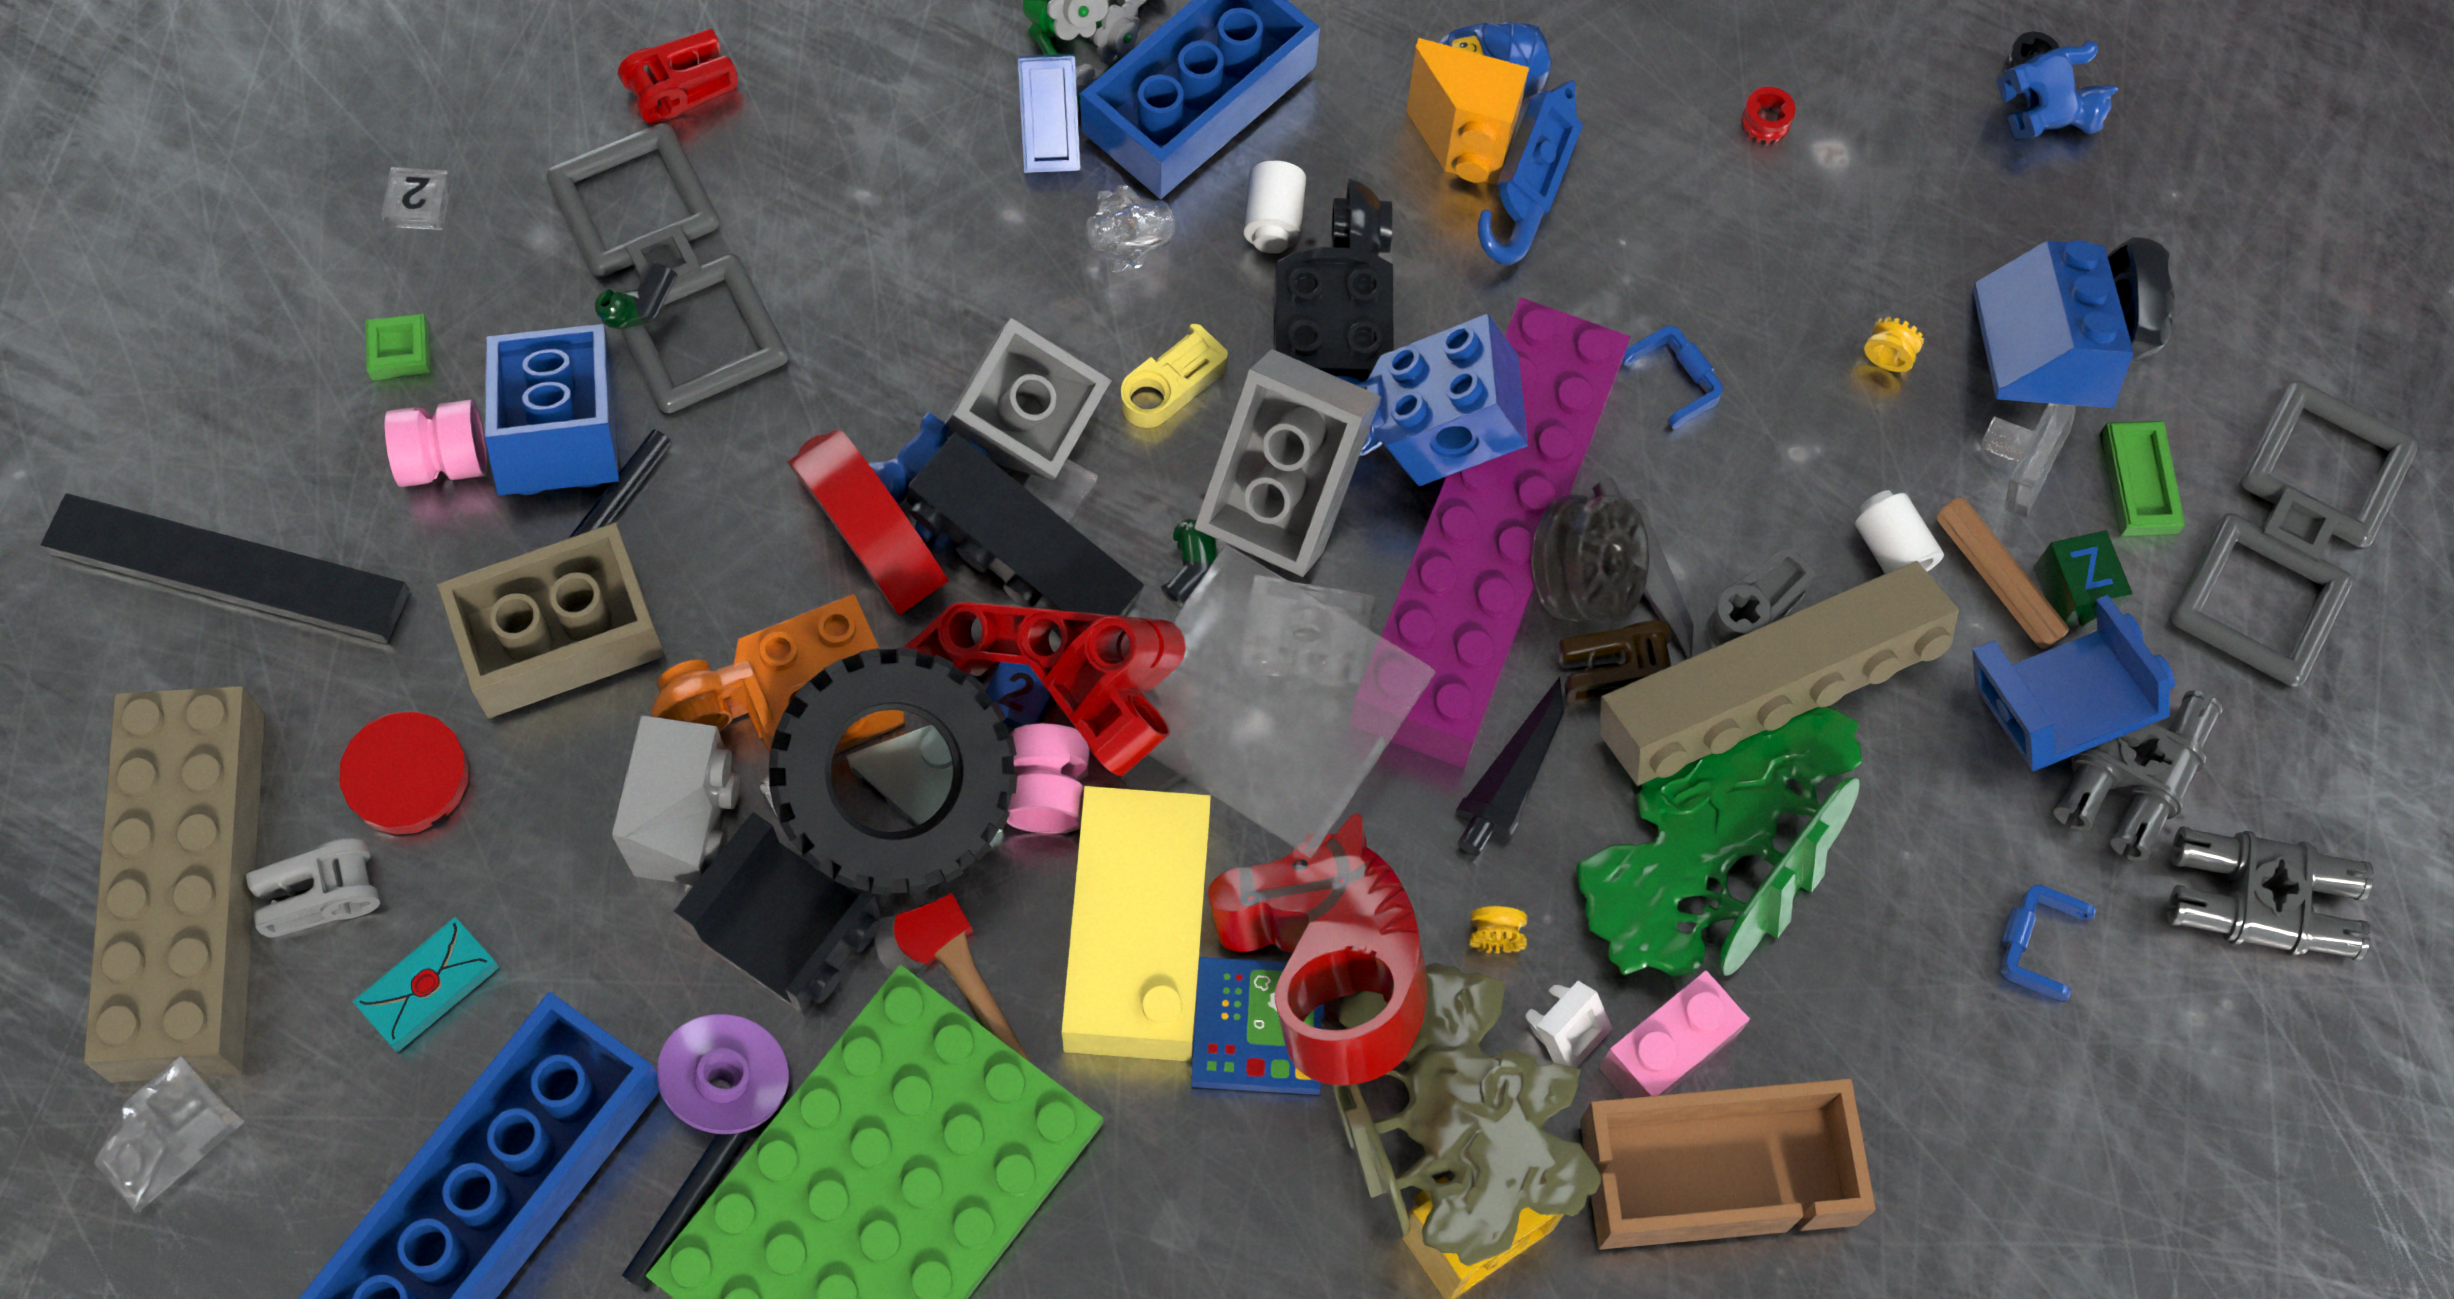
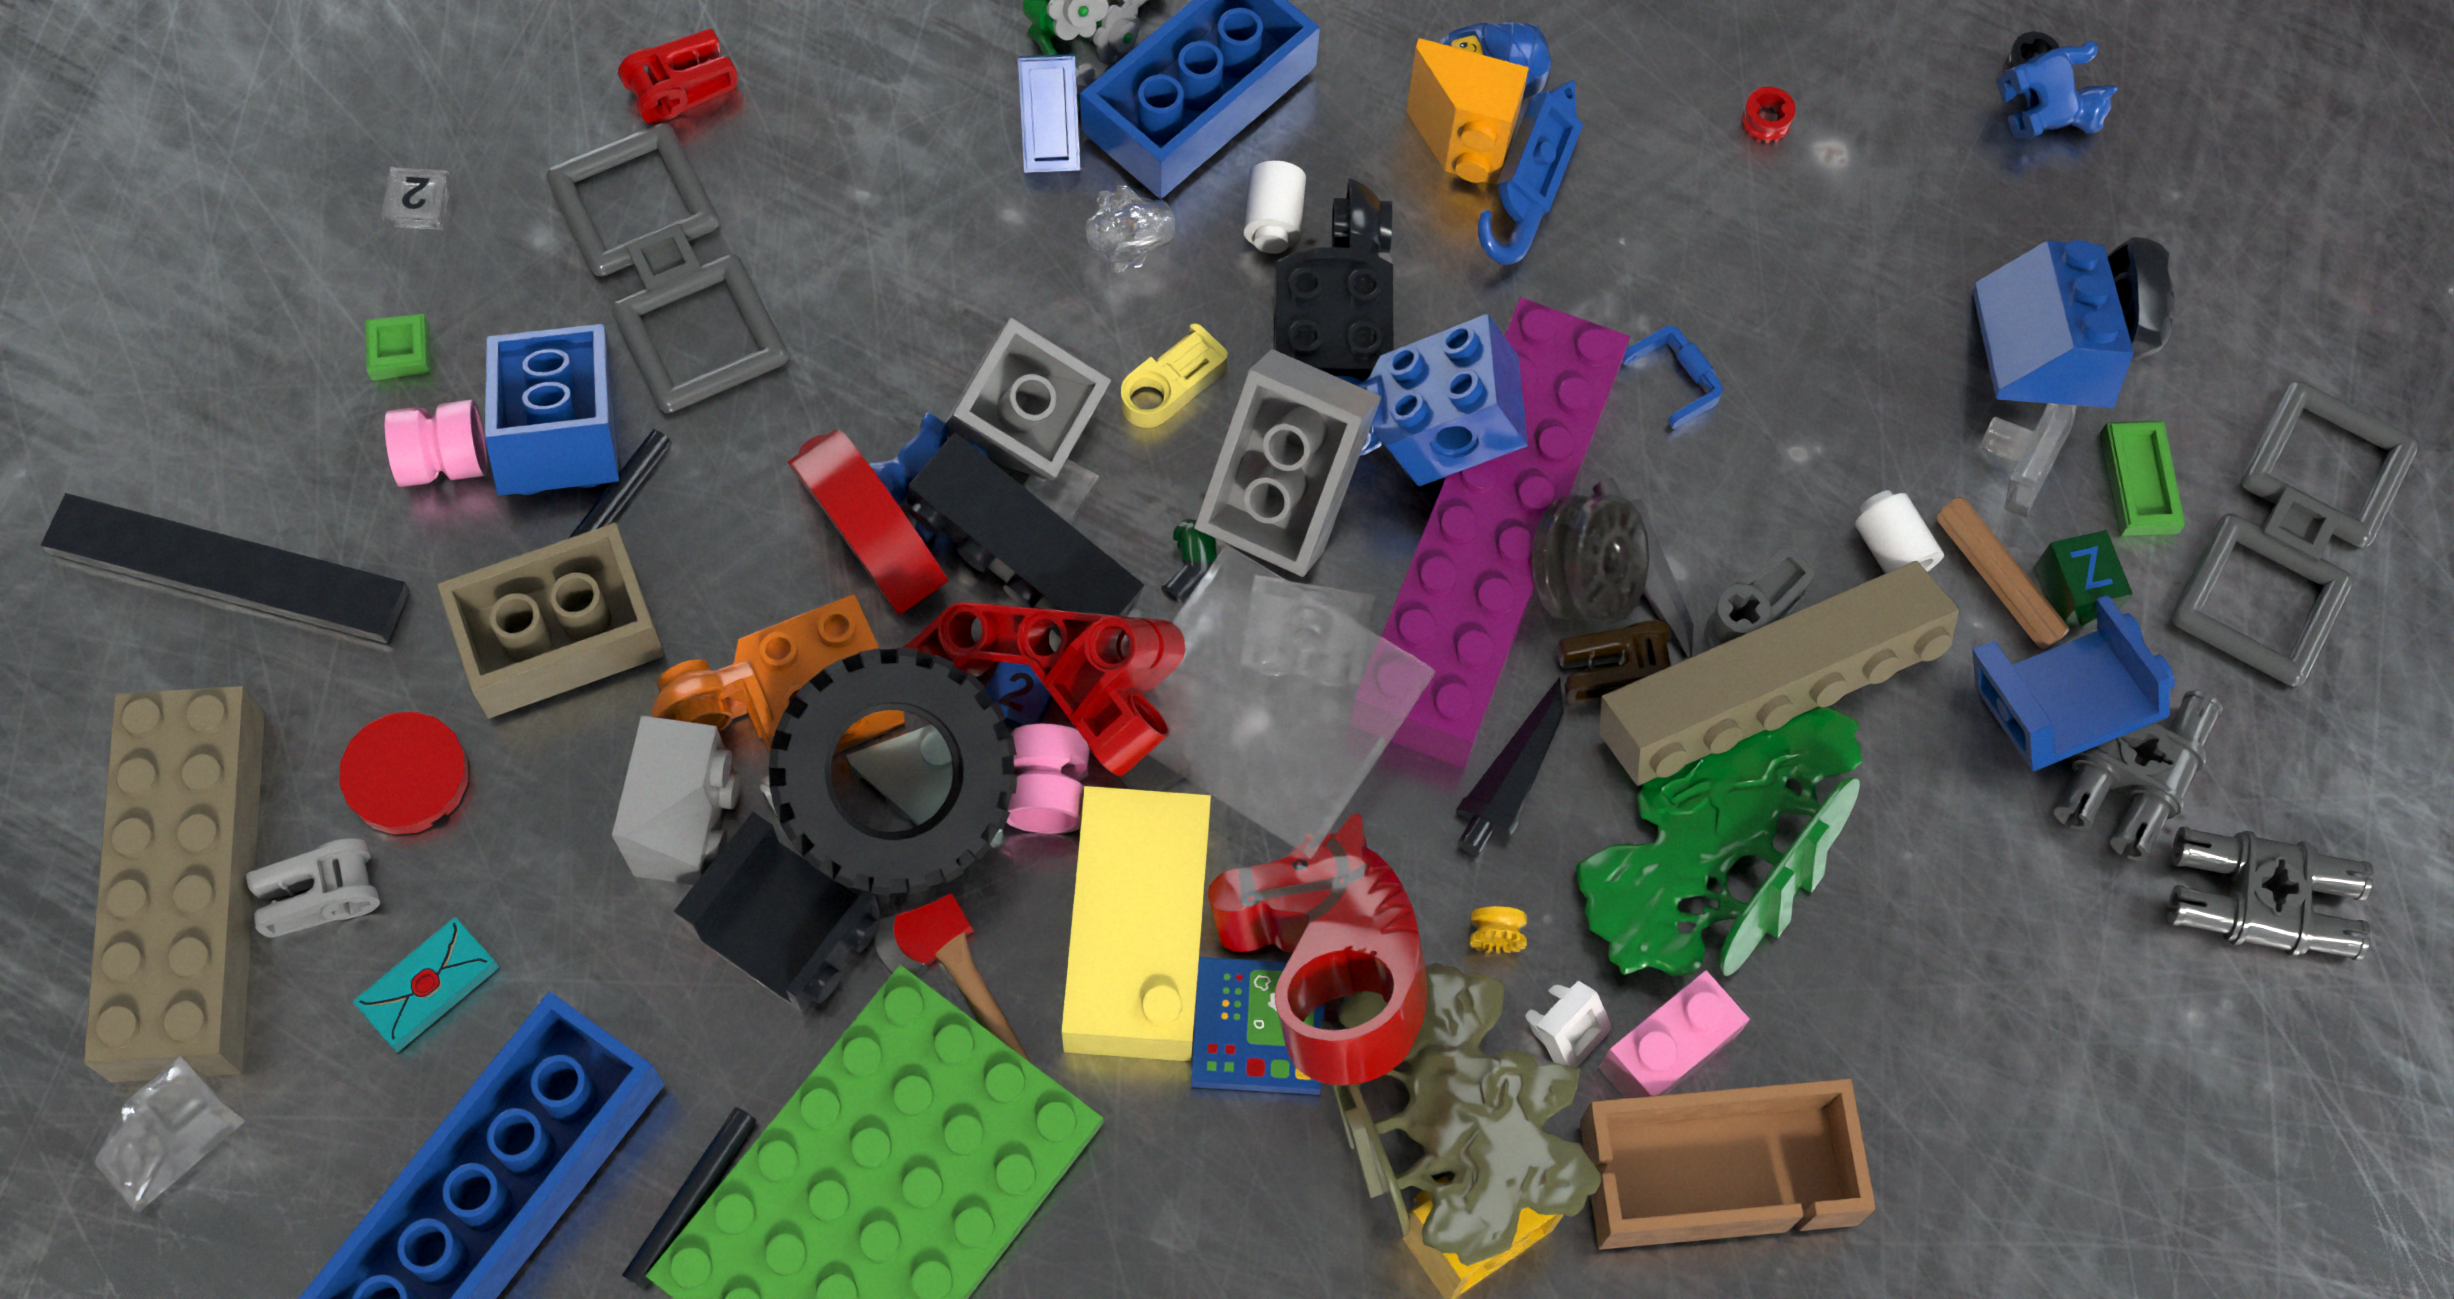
arm [595,261,678,330] -> none
medium lavender dish [656,1014,789,1134] -> none
yellow bush [1864,317,1924,372] -> none
blue piece [2000,885,2096,1001] -> none

